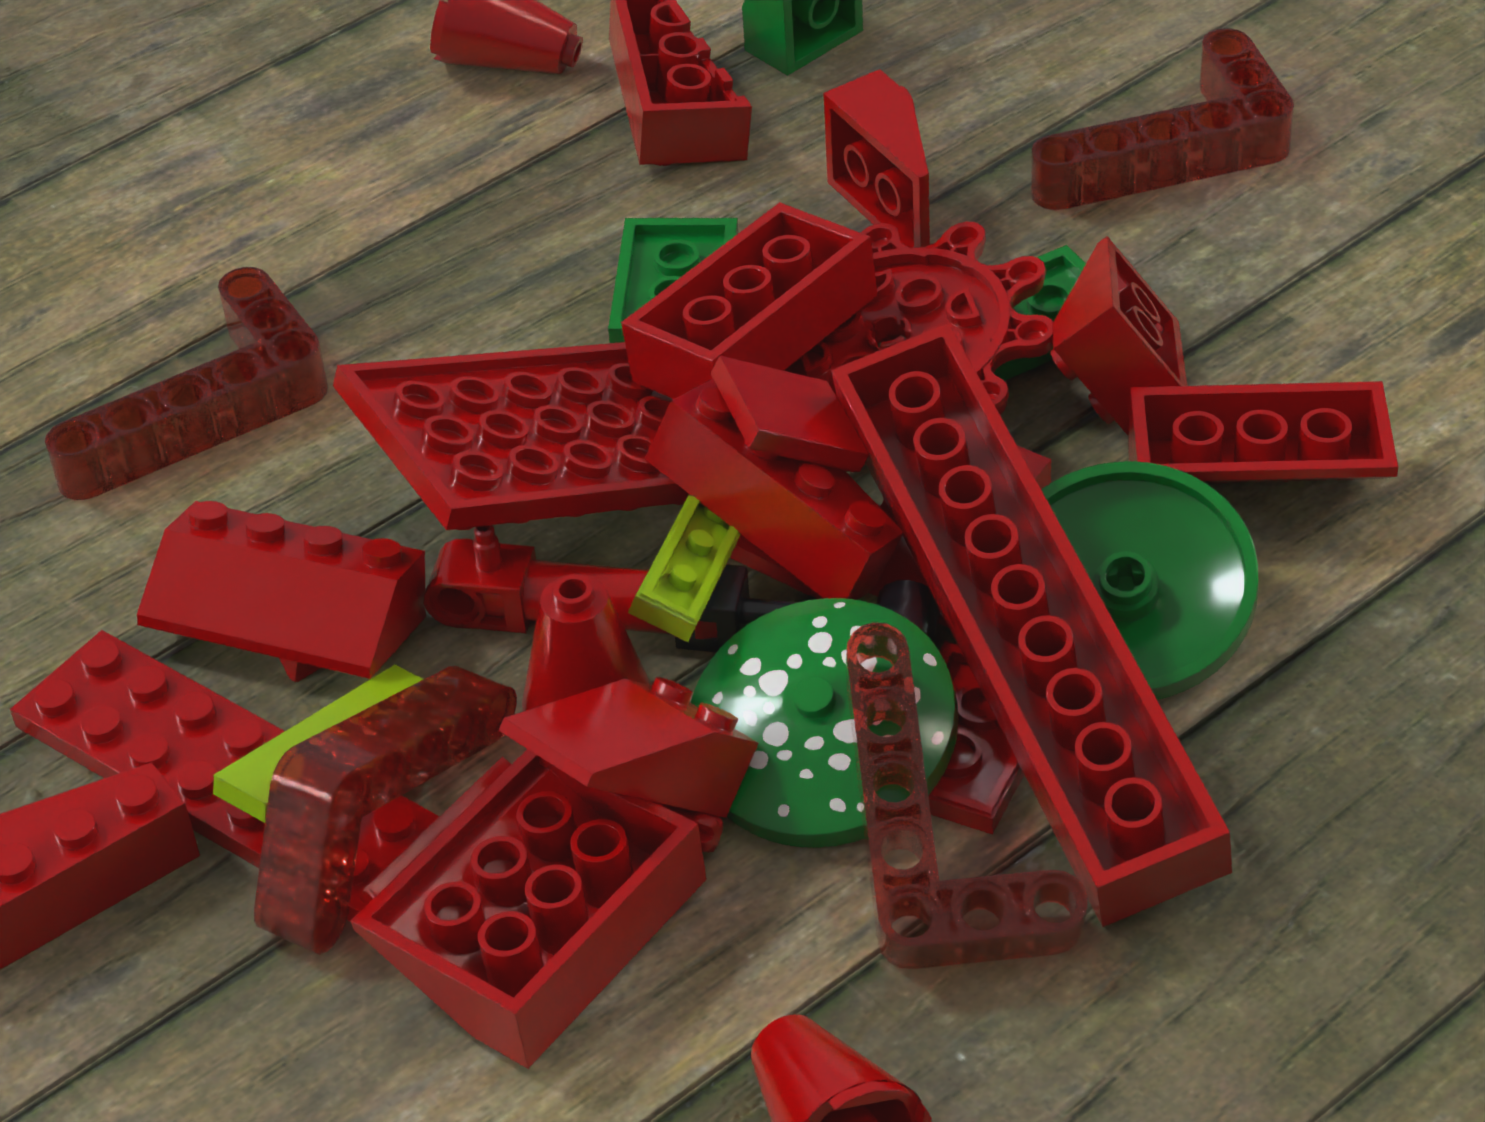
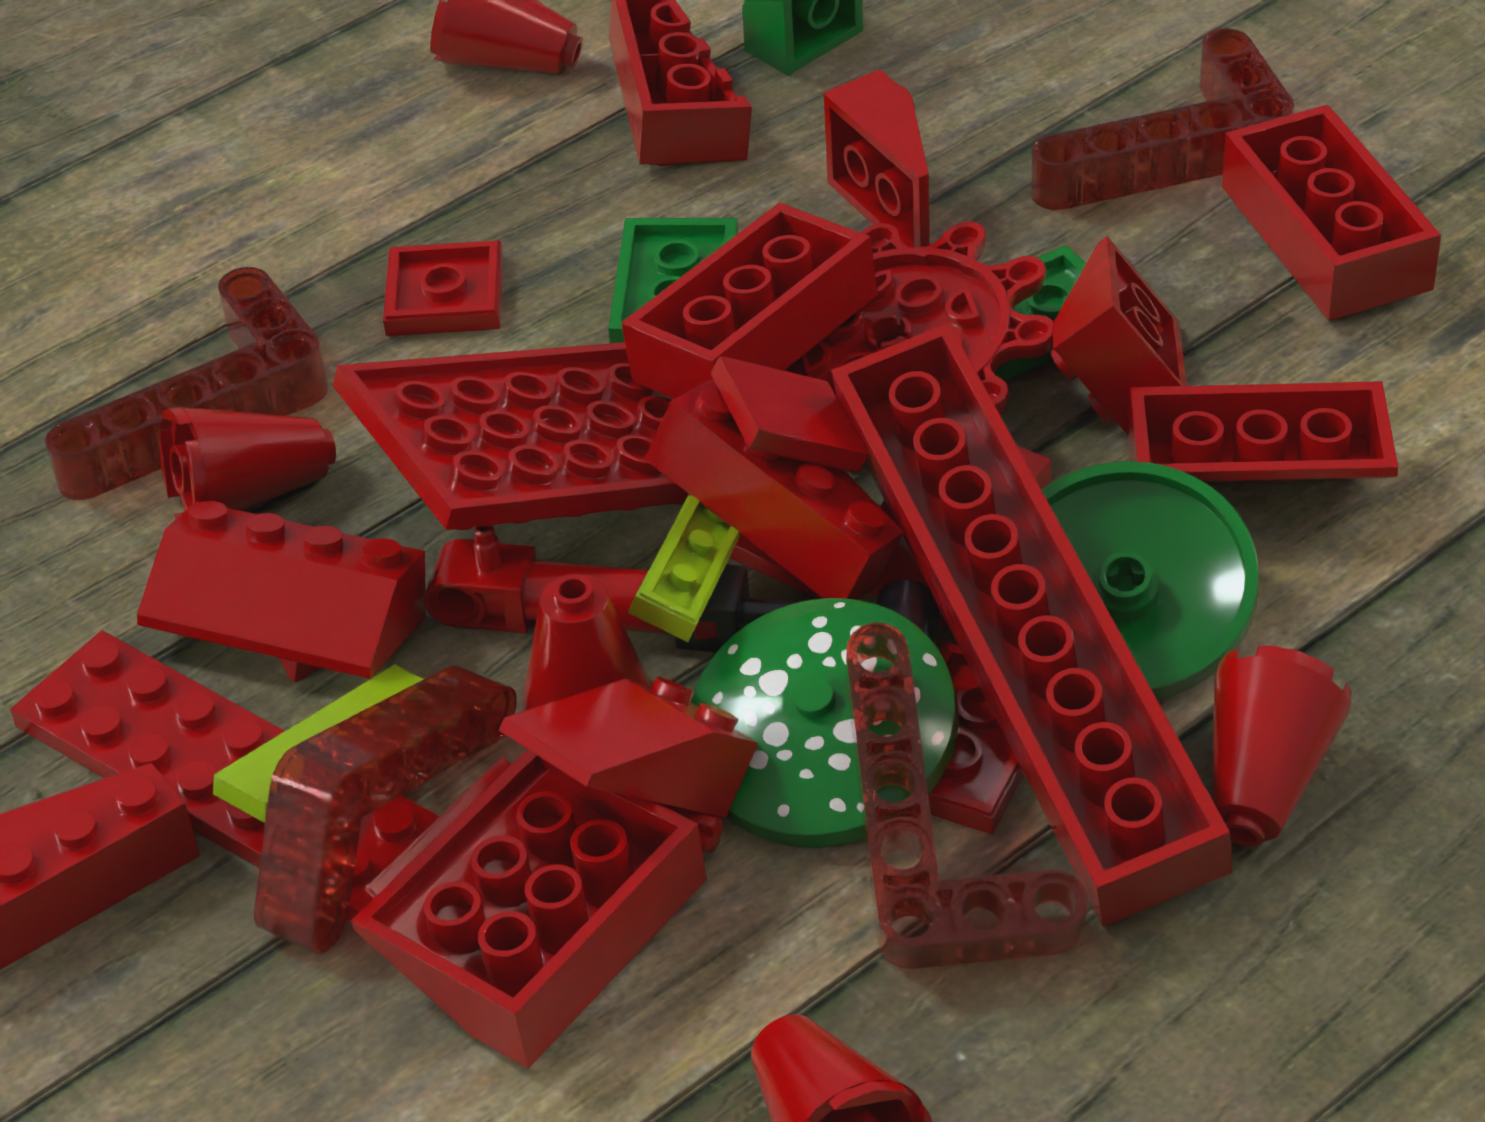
none -> red cone [159,407,336,518]
none -> red tile [383,240,503,336]
none -> red cone [1212,645,1352,846]
none -> red brick [1222,104,1441,321]

